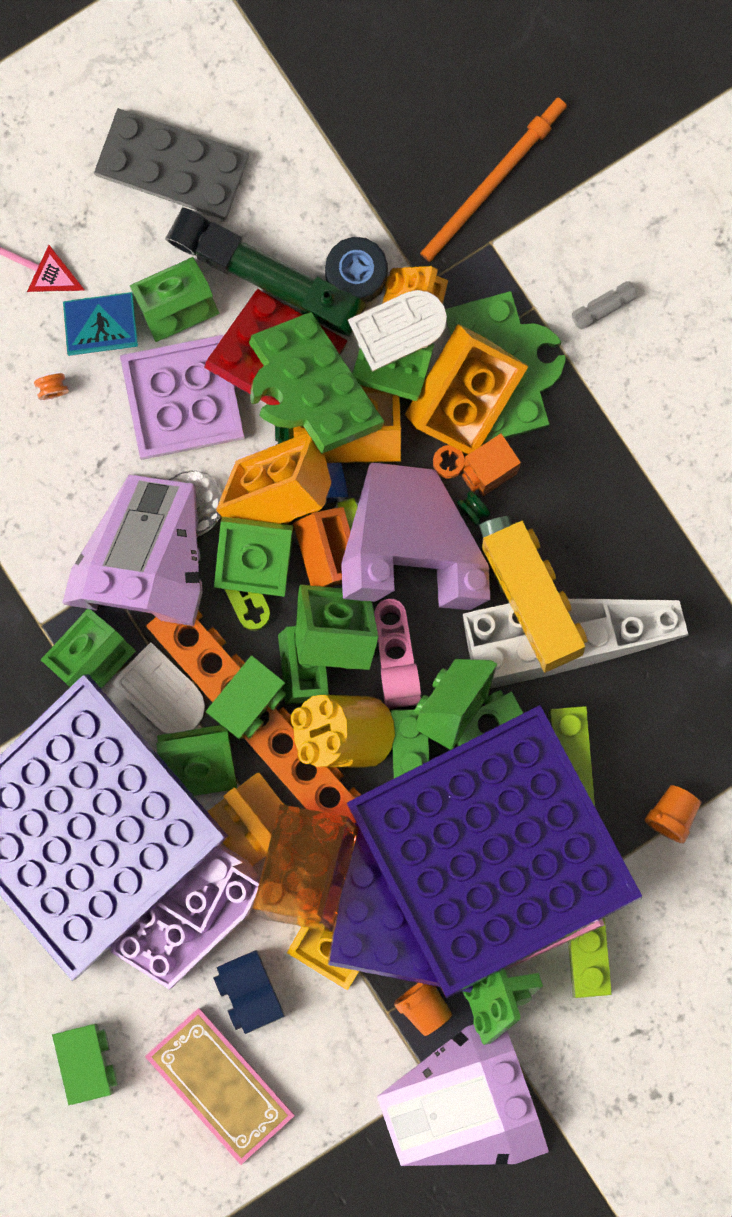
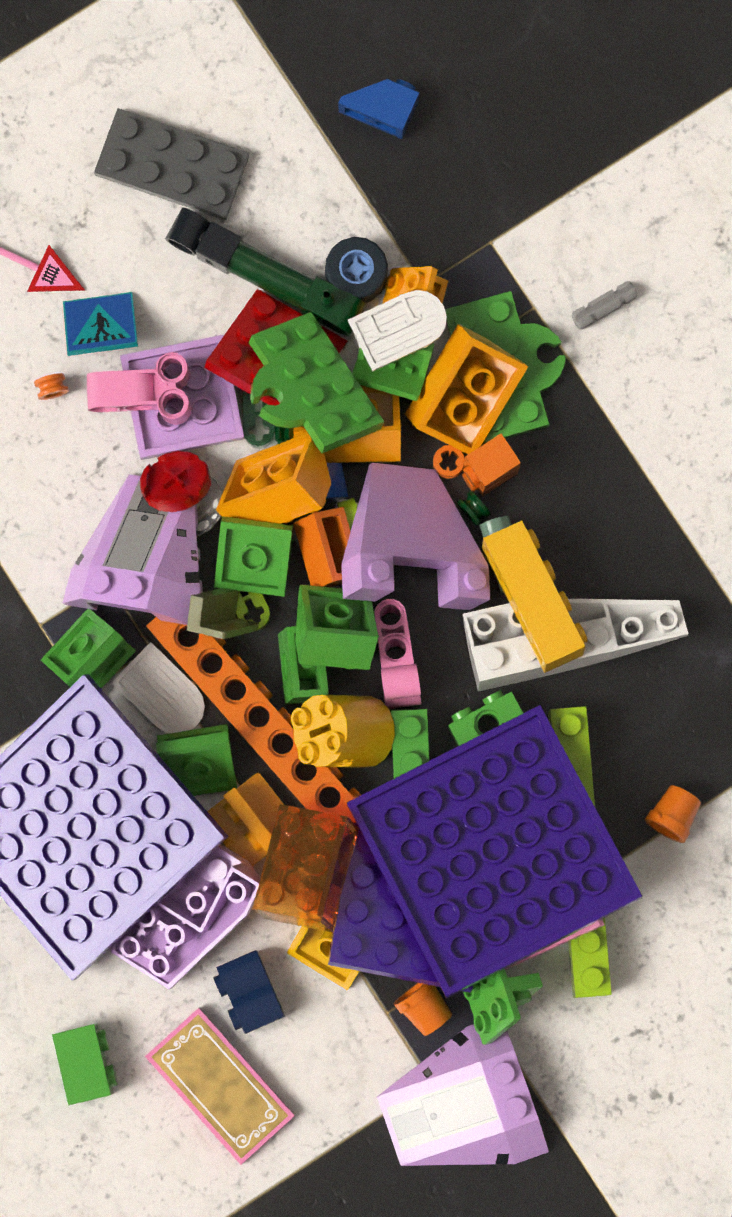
bright green bracket [129,257,220,342] -> none
bright green piece [206,655,286,741] -> none
bright green slope [414,659,497,750] -> none
orange bar [420,97,567,262] -> none
none -> bright pink piece [87,352,192,425]
none -> red tile [140,451,211,512]
none -> olive panel [187,588,259,639]
none -> clear green beam [243,391,275,449]
none -> blue slope [338,79,419,139]

